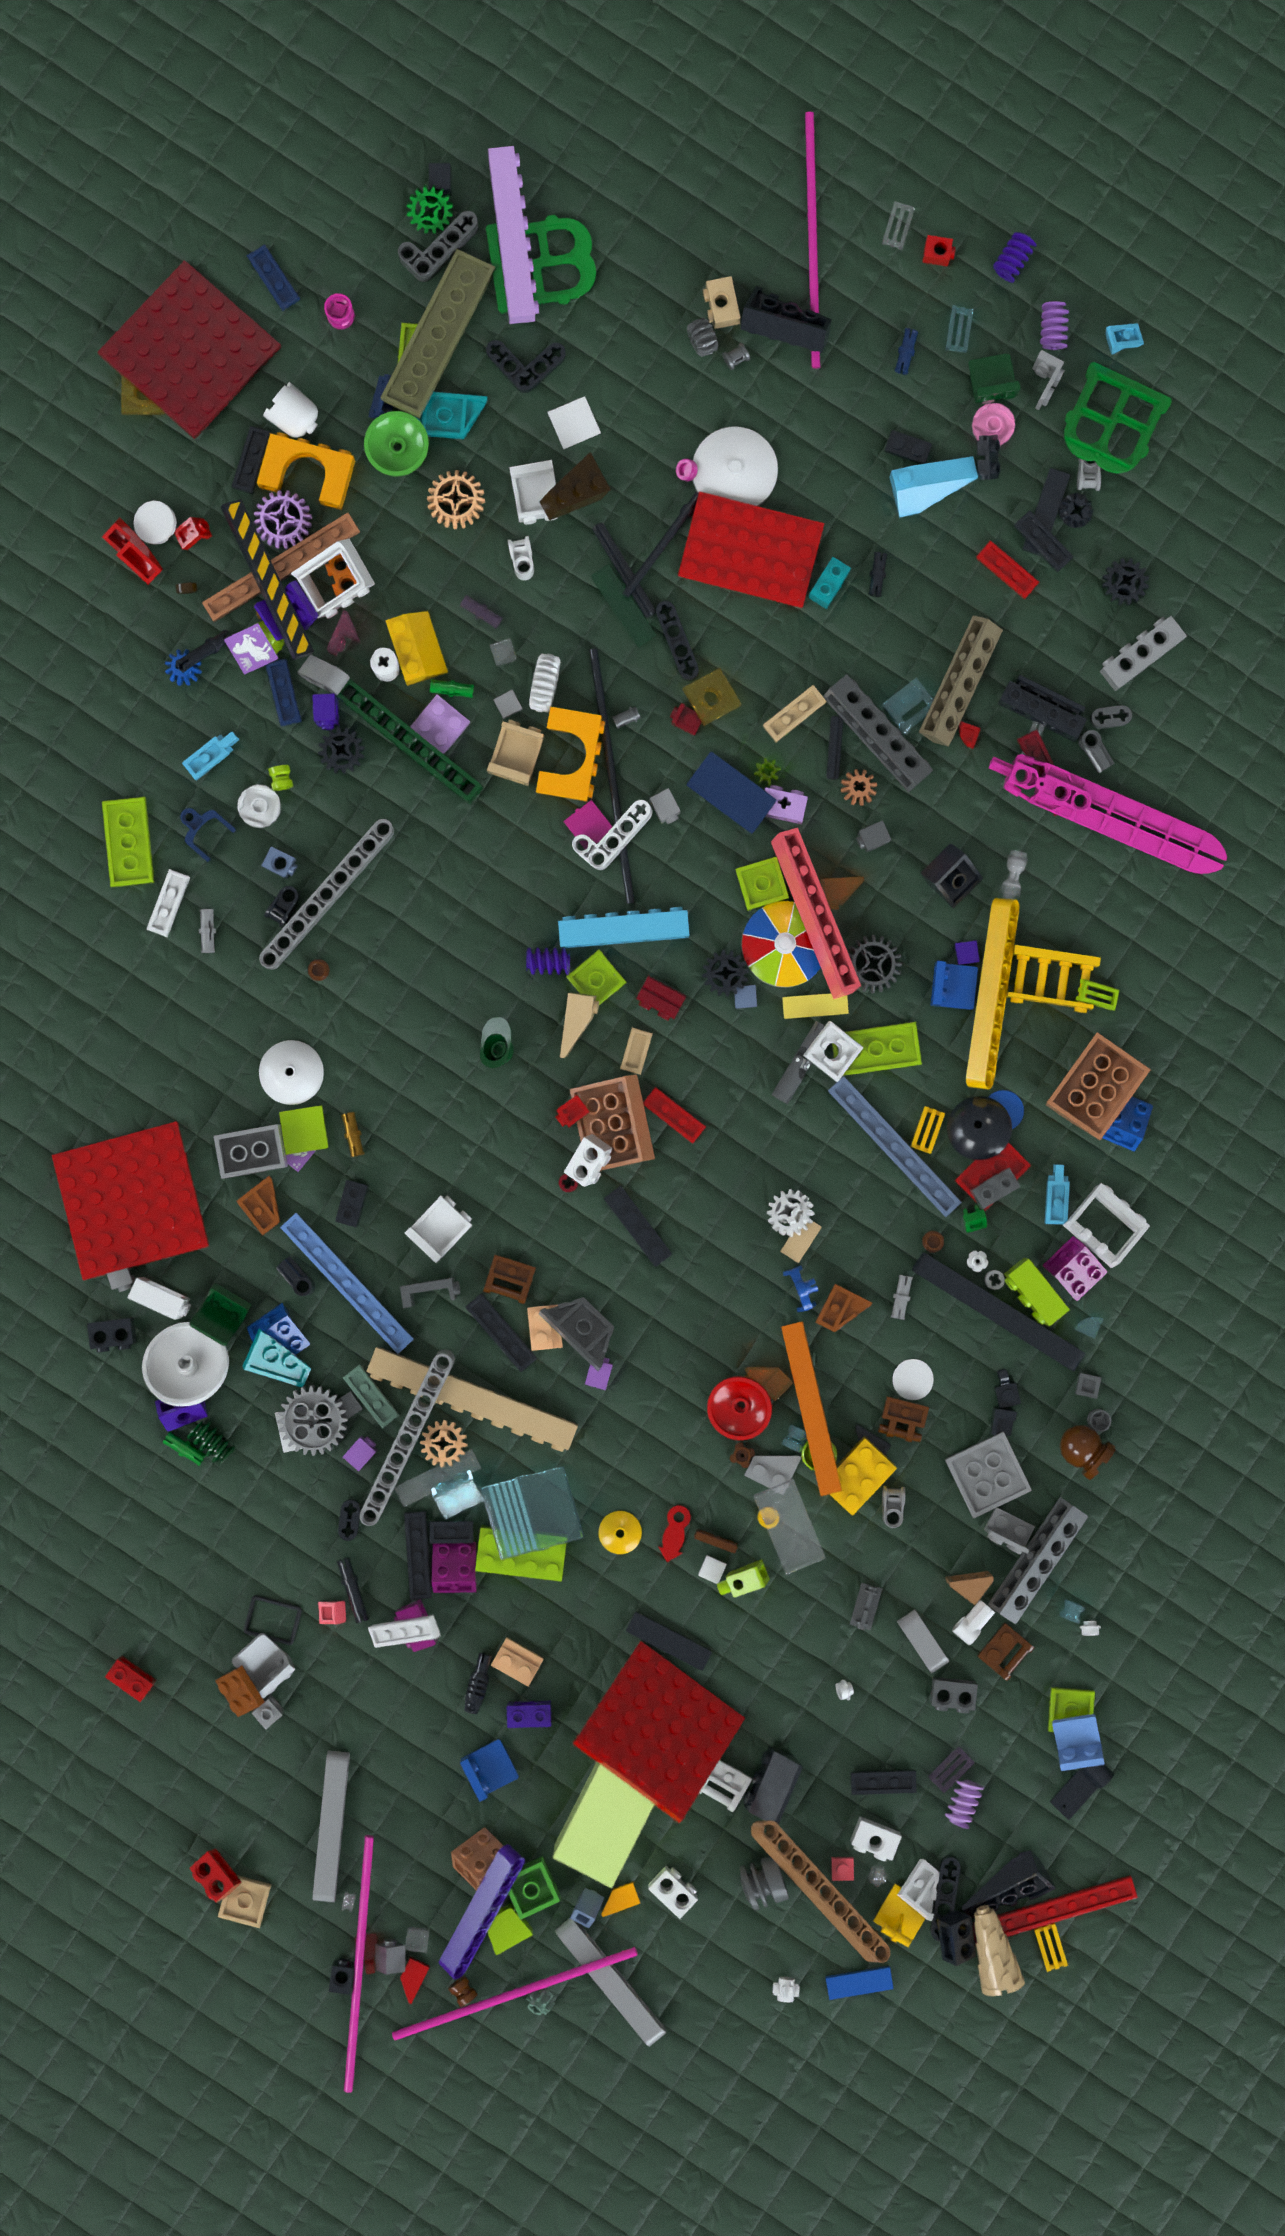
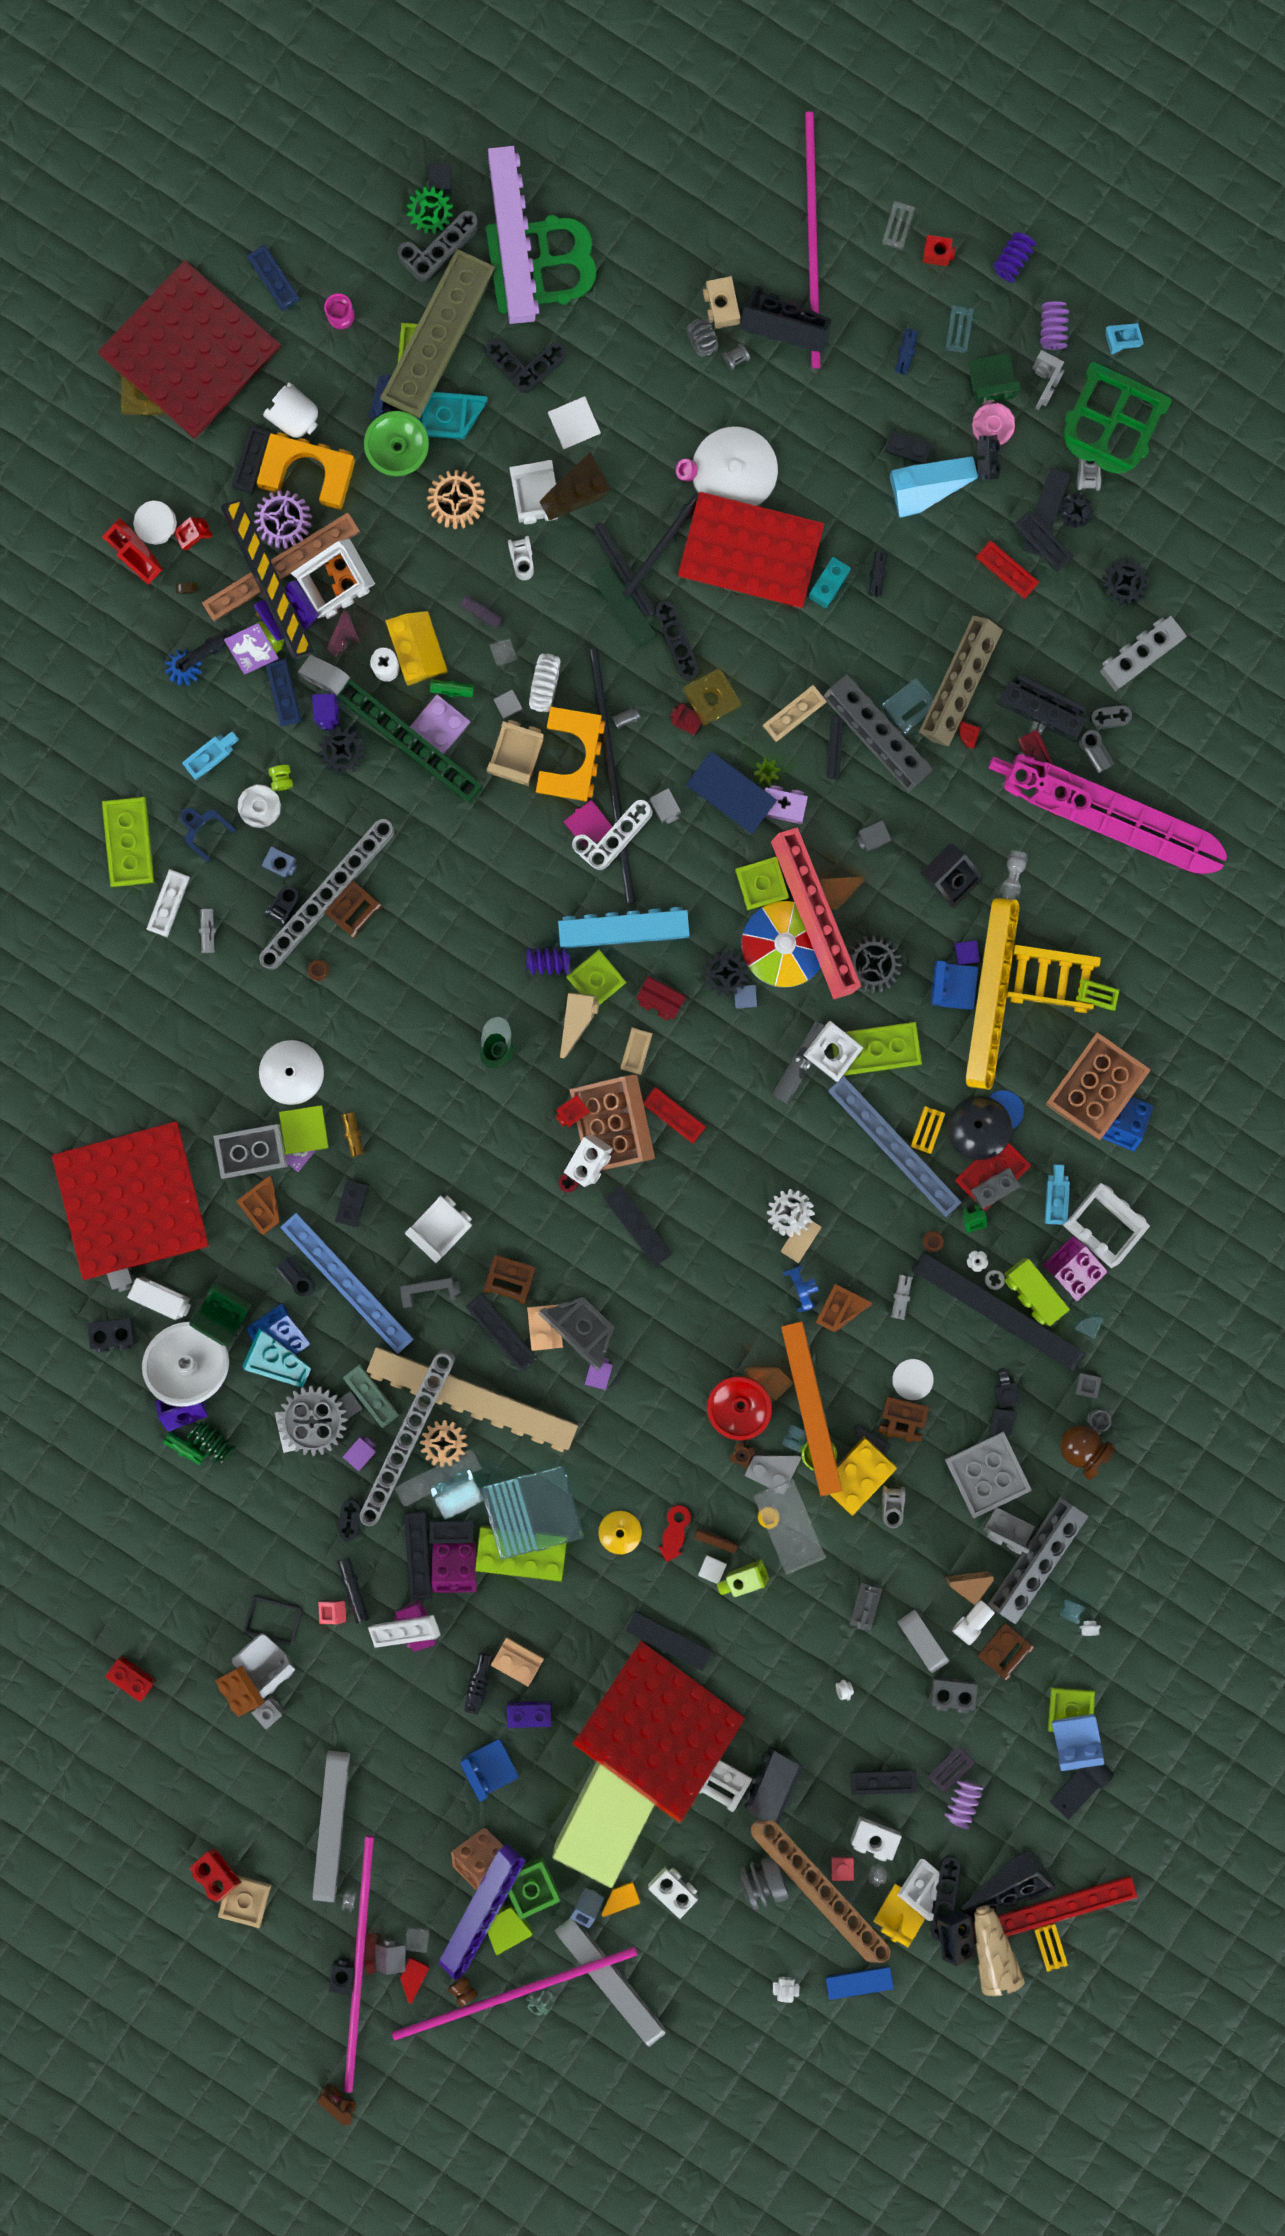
light yellow tile [782,993,849,1019] -> none
nougat gear [841,769,877,806] -> none
none -> reddish brown plate [317,2083,357,2126]
none -> reddish brown plate [324,880,382,938]

